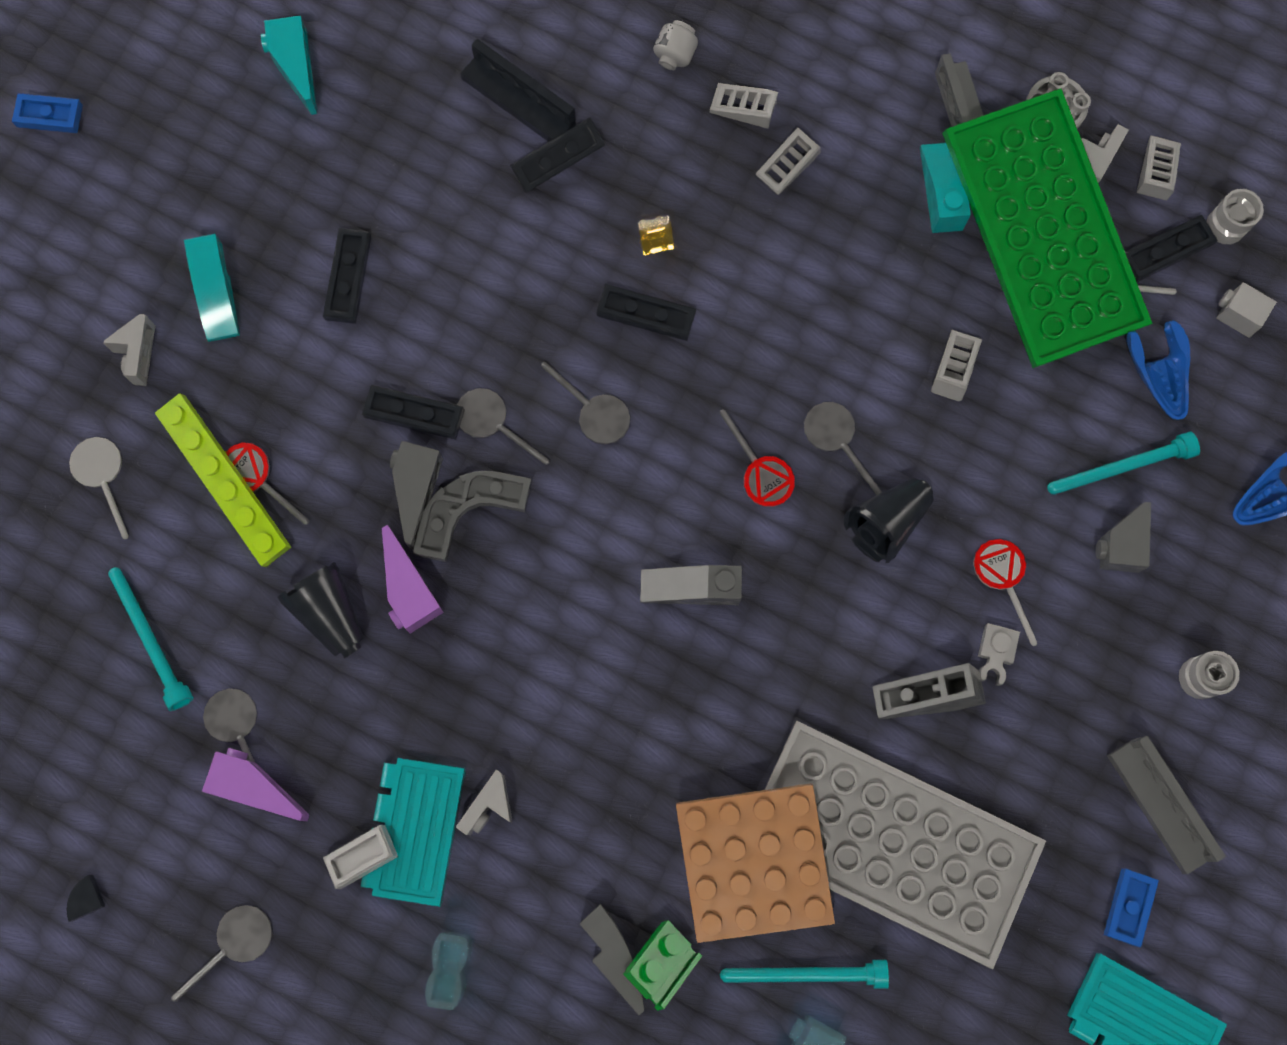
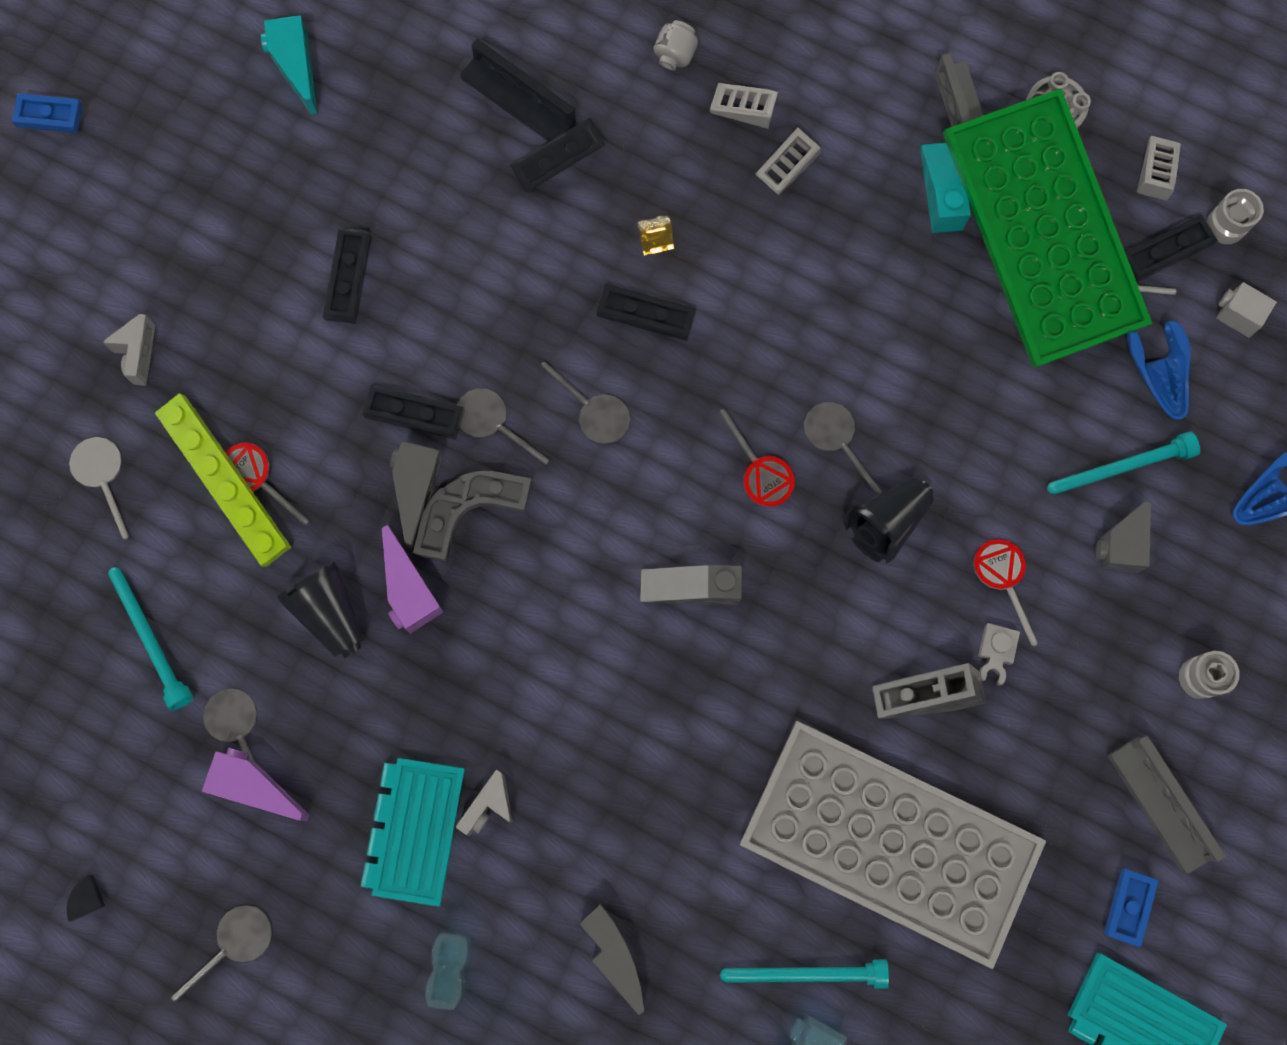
teal slope [184,234,240,342] -> none
light grey tile [323,825,398,889] -> none
green plate [623,920,702,1011] -> none
medium nougat plate [676,783,835,943] -> none
light grey slope [931,330,982,401] -> none
light grey slope [1081,124,1129,183] -> none

